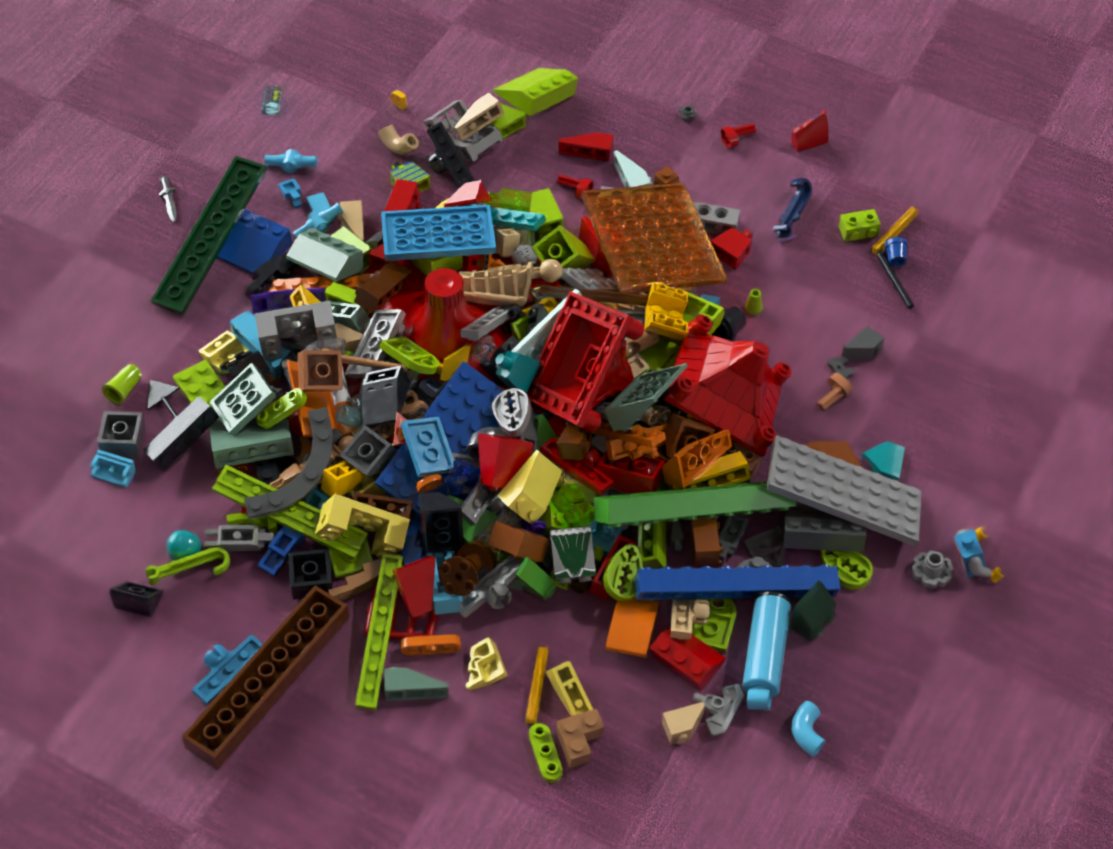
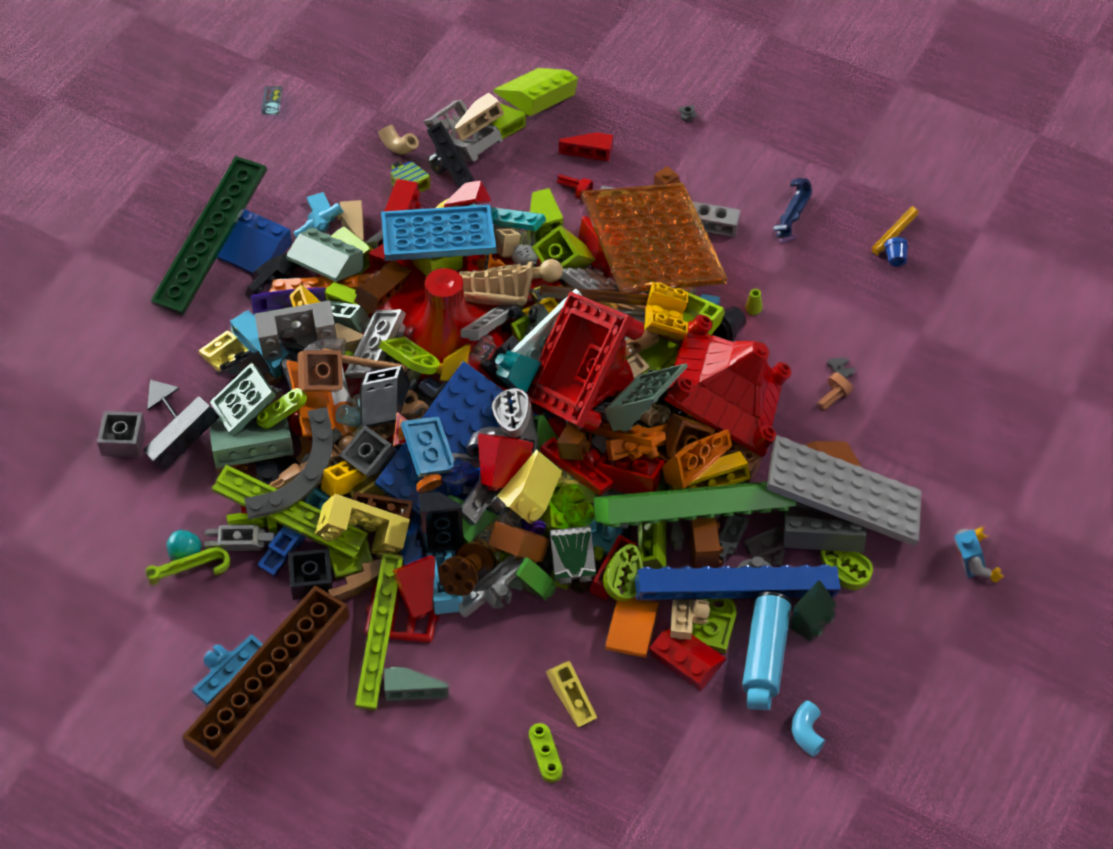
medium azure hinge [90,449,136,488] -> none
lime plant [102,364,142,405] -> none
black slope [109,581,164,618] -> none
flat silver sword [159,176,177,222] -> none
lime plate [173,359,226,408] -> none
medium azure pin [264,149,318,173] -> none
dark azure plate [278,178,302,209] -> none
yellow tile [390,90,407,110] -> none
orange beam [401,634,461,656] -> none
light yellow slope [466,637,508,690] -> none
clear neon green hinge [484,188,532,212] -> none
yellow axle [525,647,549,724] -> none
medium nougat brick [556,708,604,768] -> none
light aqua slope [614,151,653,194] -> none
tan slope [662,702,704,745] -> none
light grey piece [693,684,744,736] -> none
red torso [710,228,752,270] -> none
red piece [720,123,756,148] -> none
red slope [791,110,829,152] -> none
lime brick [838,209,881,242] -> none
dark grey slope [841,326,885,360] -> none
teal slope [861,441,905,480] -> none
black bar [876,252,914,309] -> none
light grey plant [911,550,953,589] -> none

